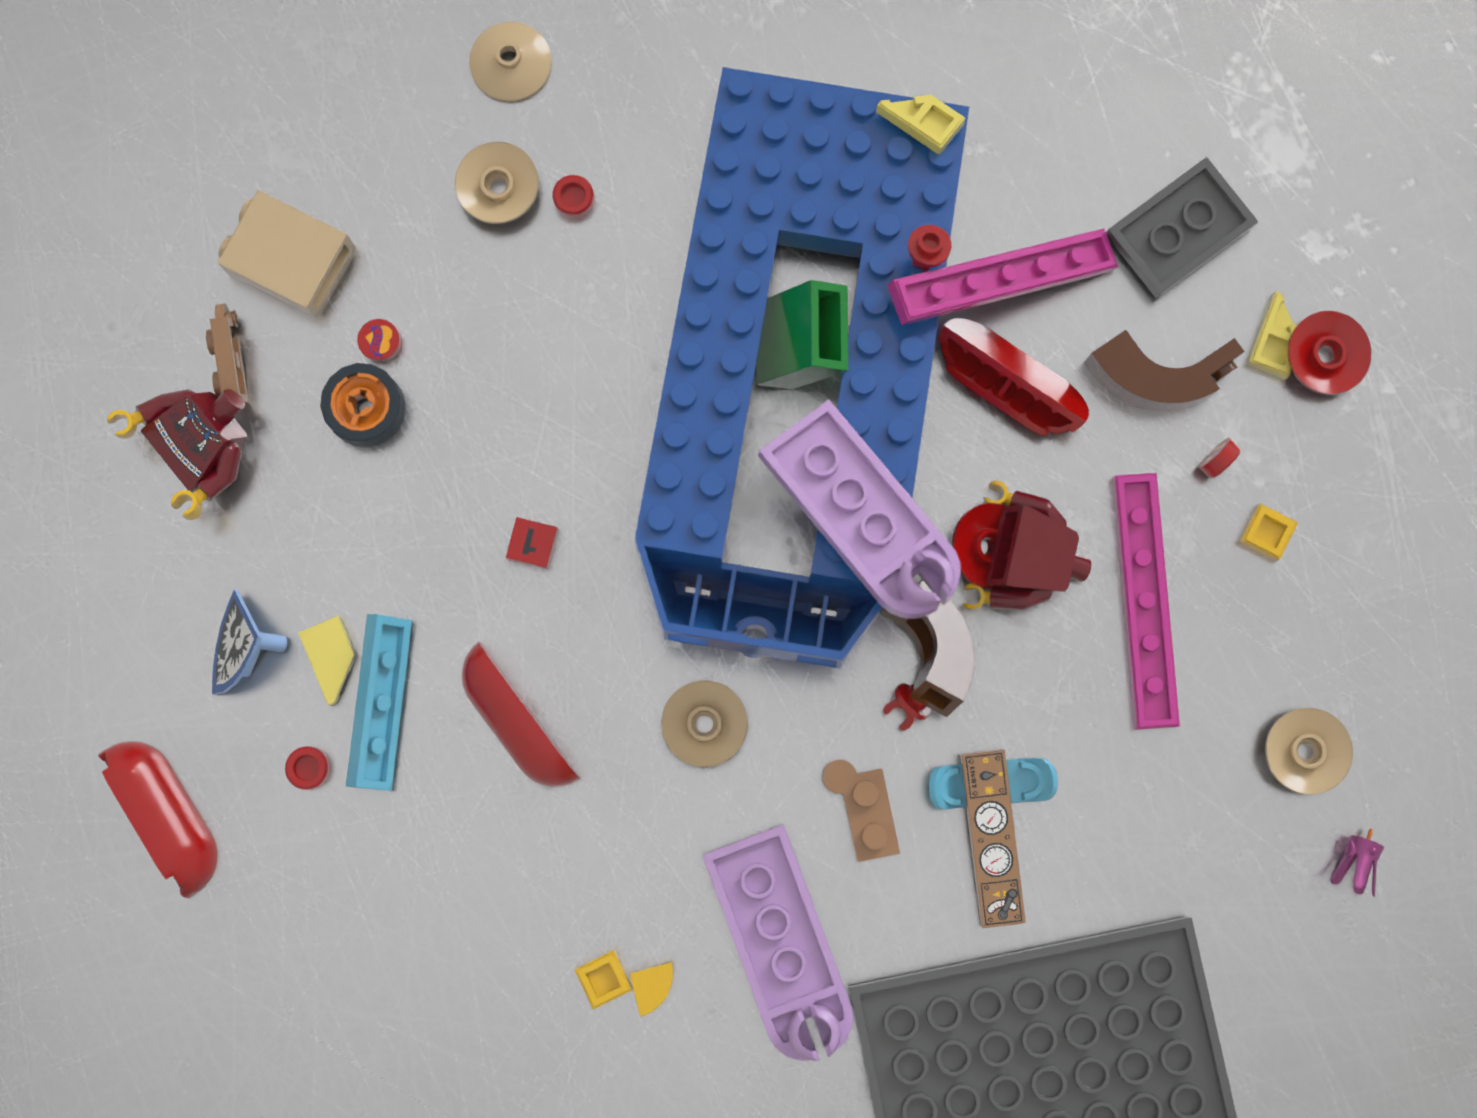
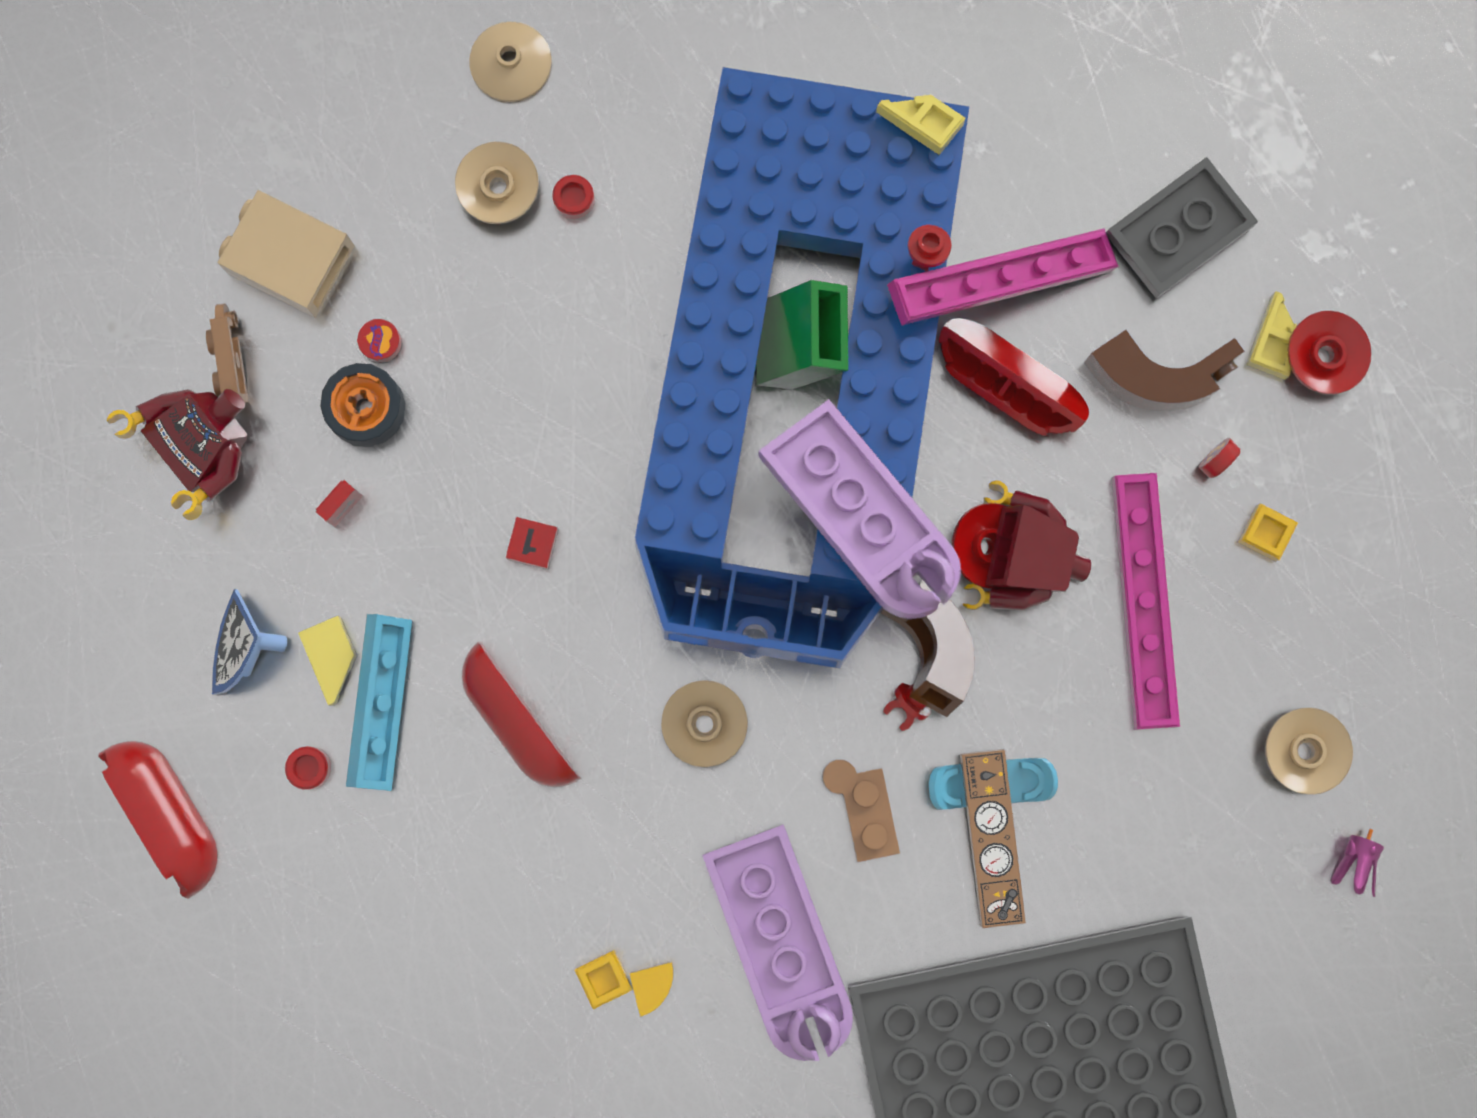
none -> red tile [316,480,363,527]

